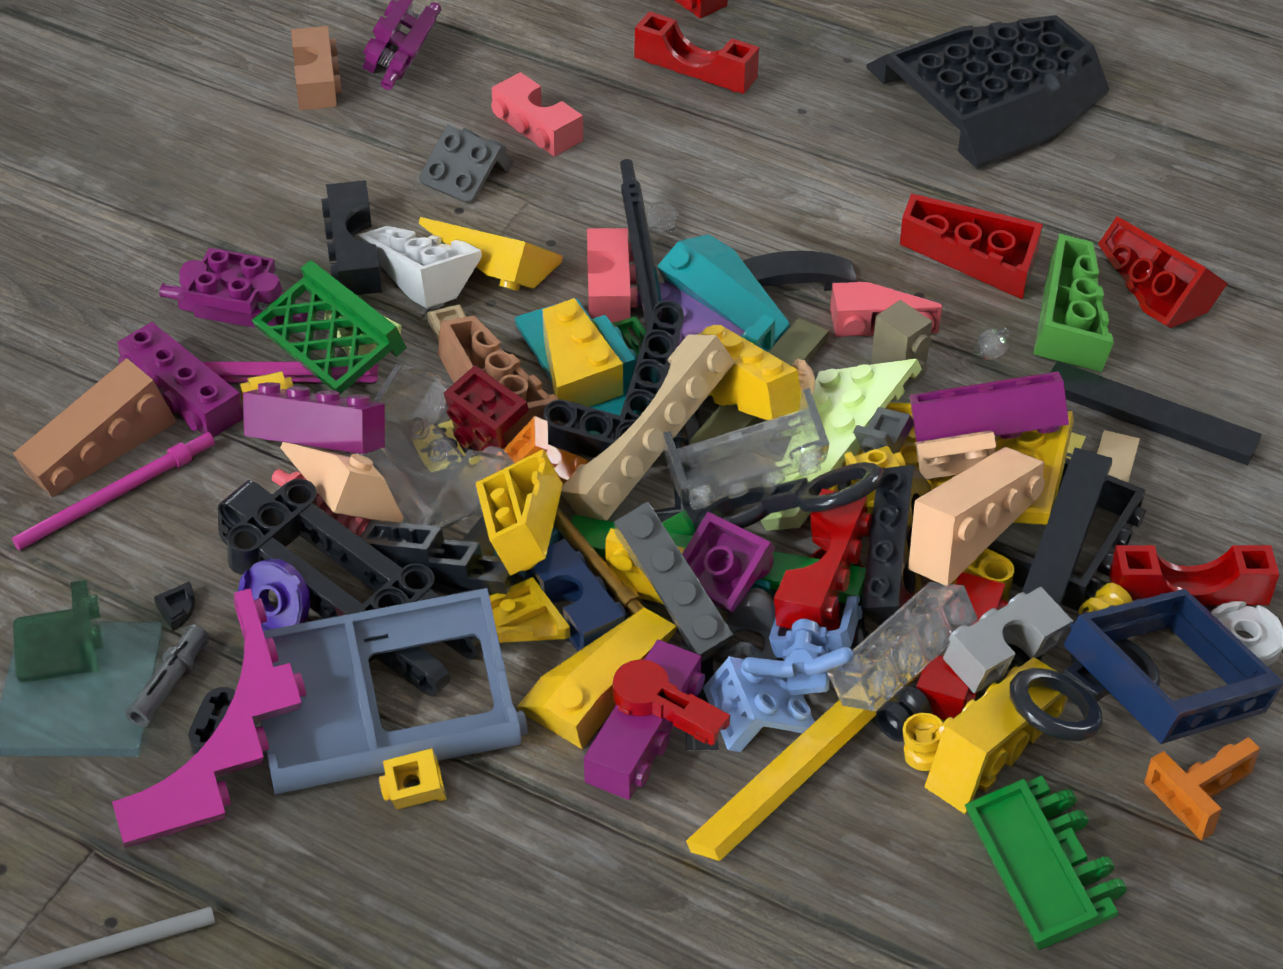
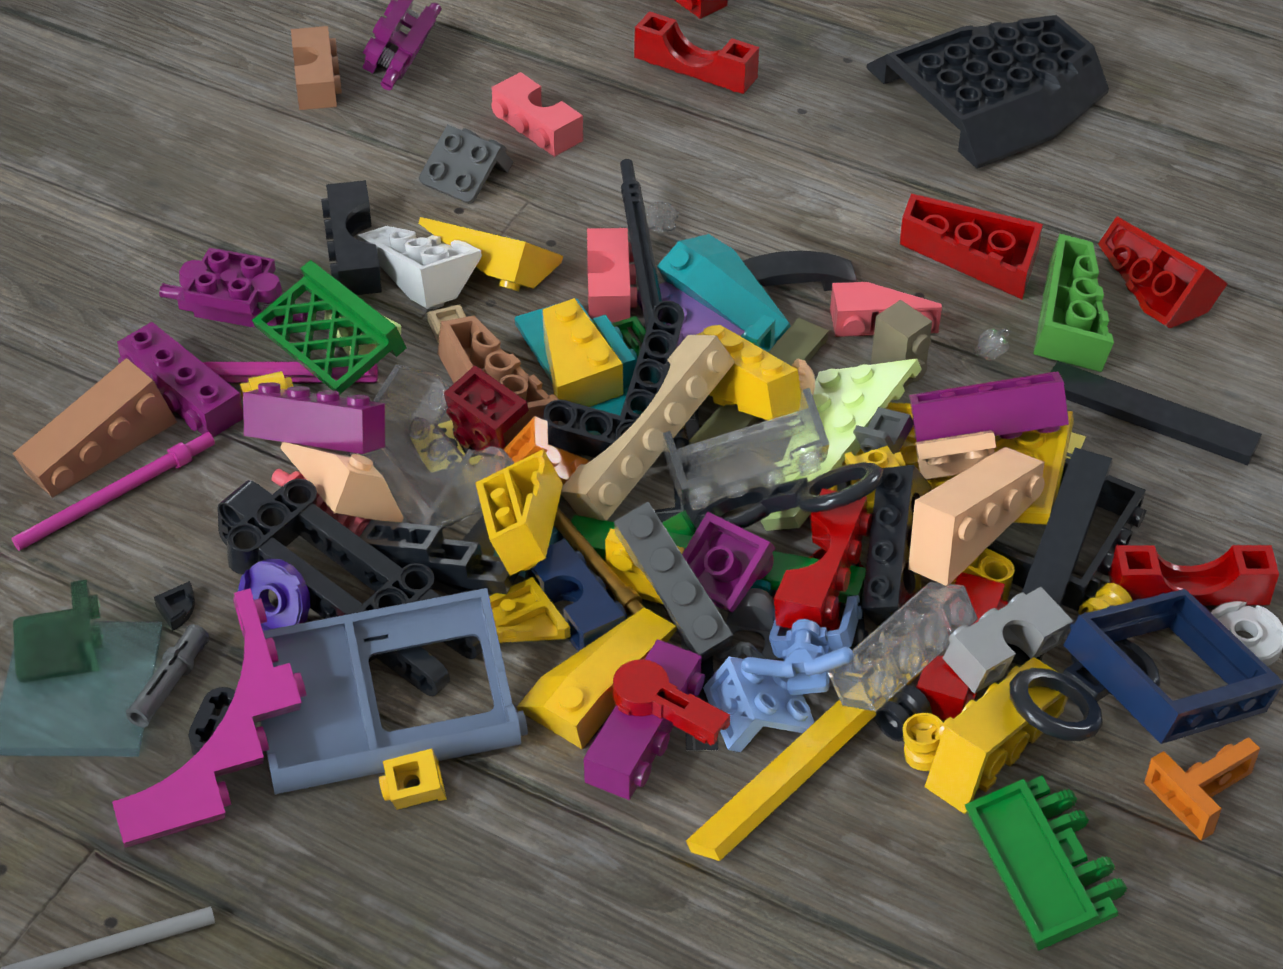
tan slope [1097,430,1140,483] -> none

